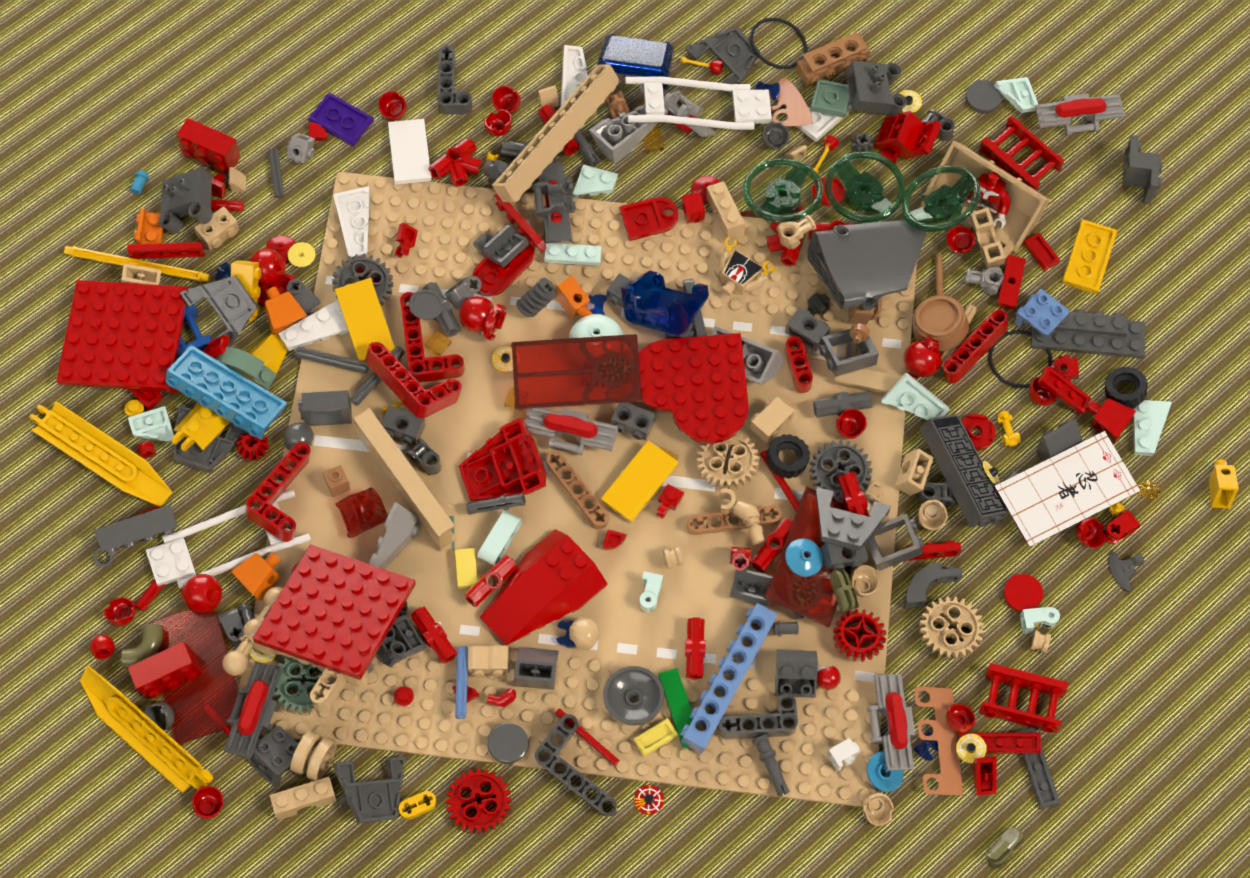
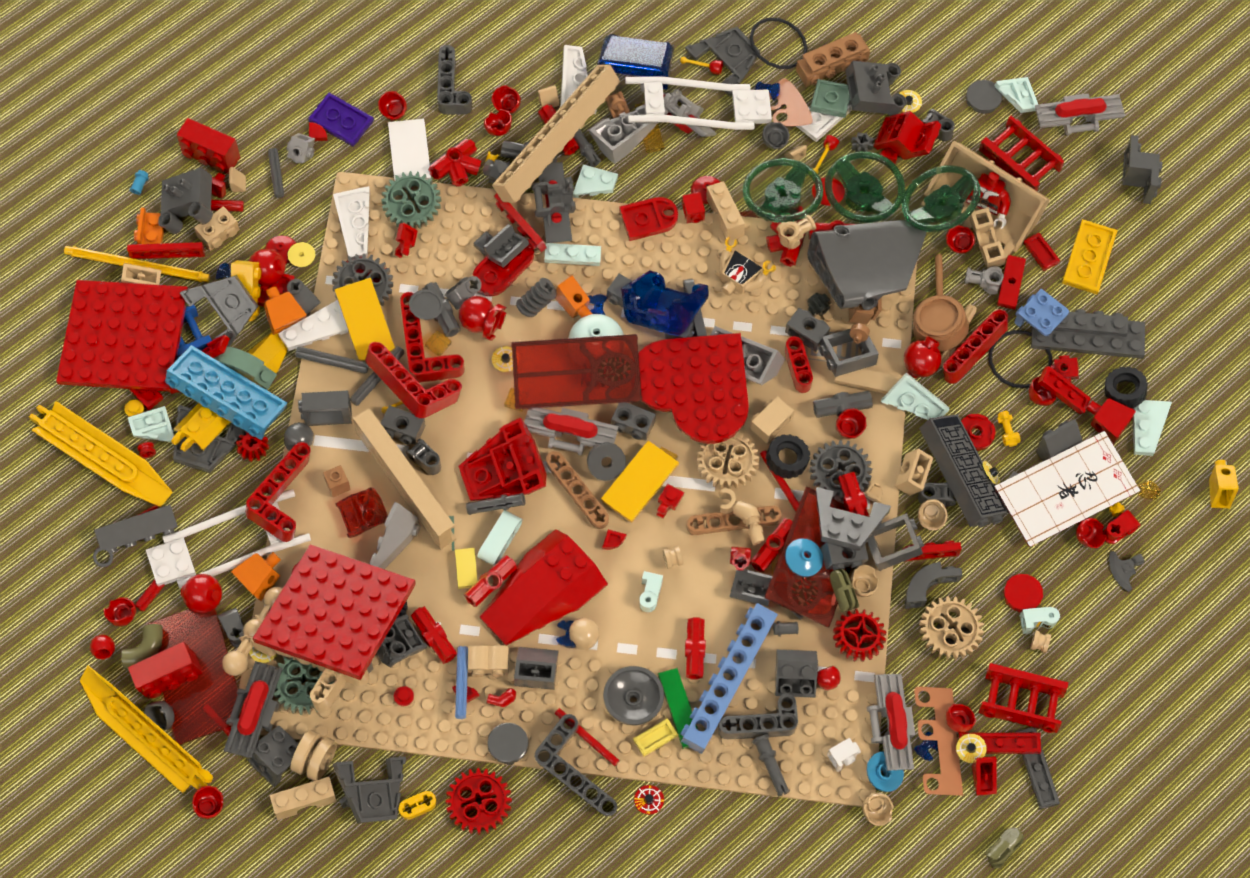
dark grey pin [238,603,254,625] -> none
none -> sand green gear [381,171,442,229]
none -> dark grey tile [587,442,626,481]

